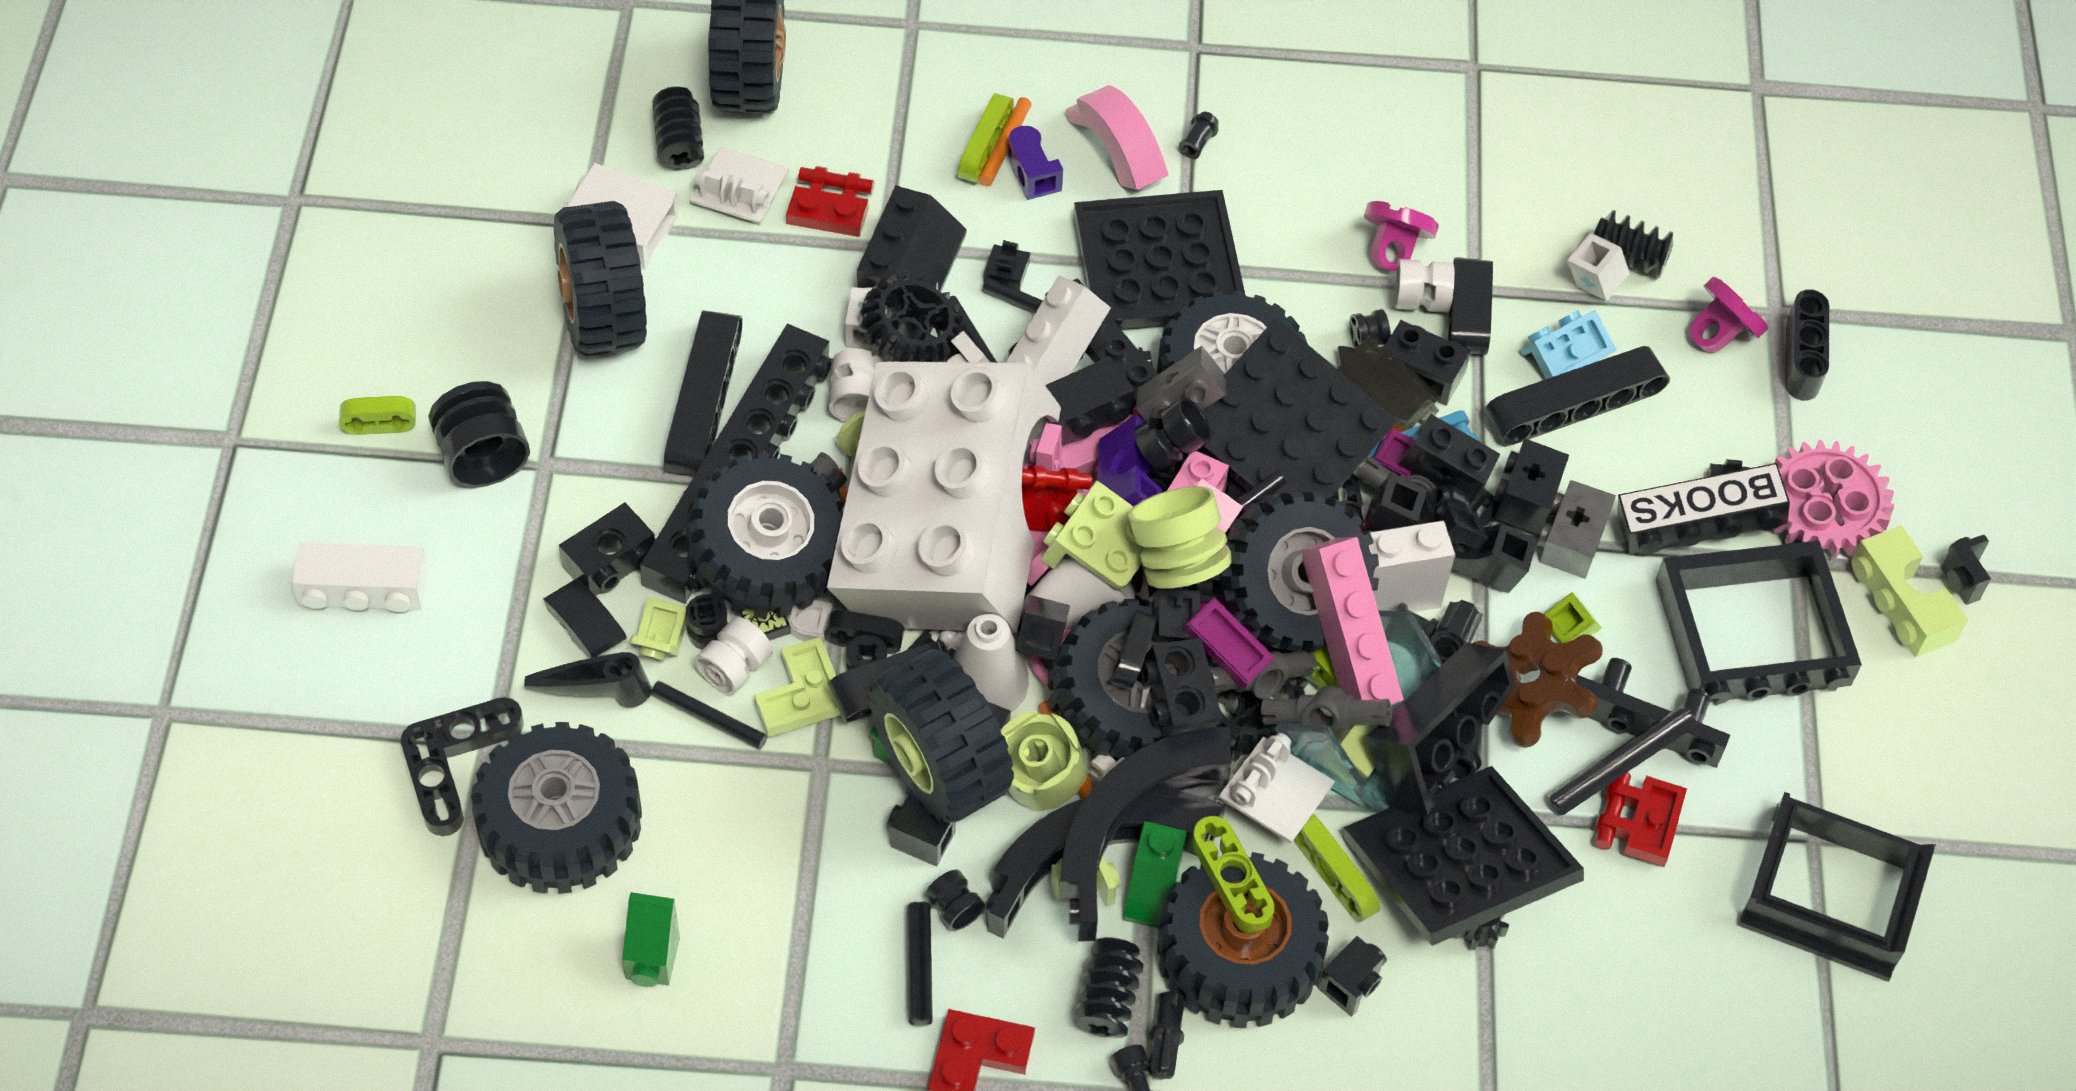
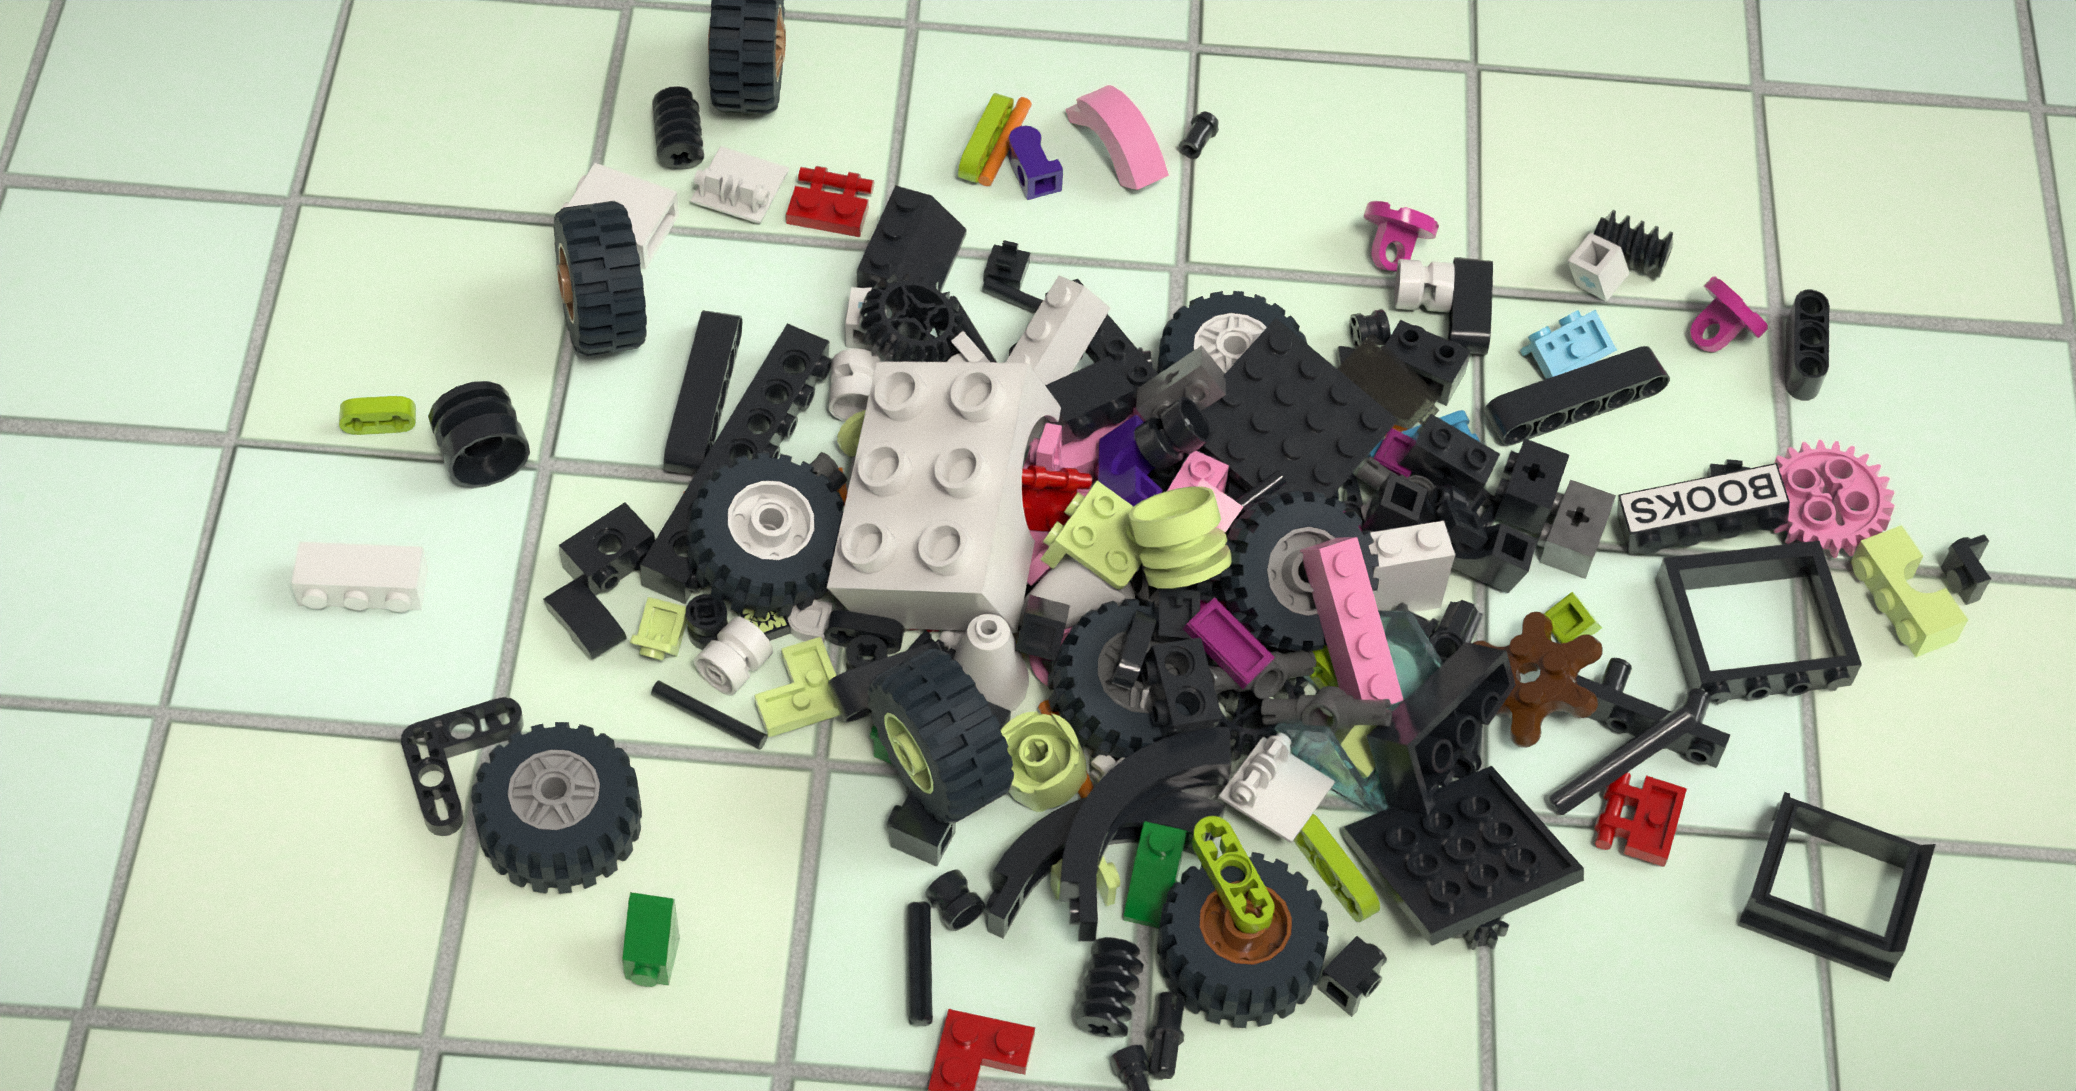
black piece [524,652,652,708] -> none
black plate [1073,190,1246,329] -> none

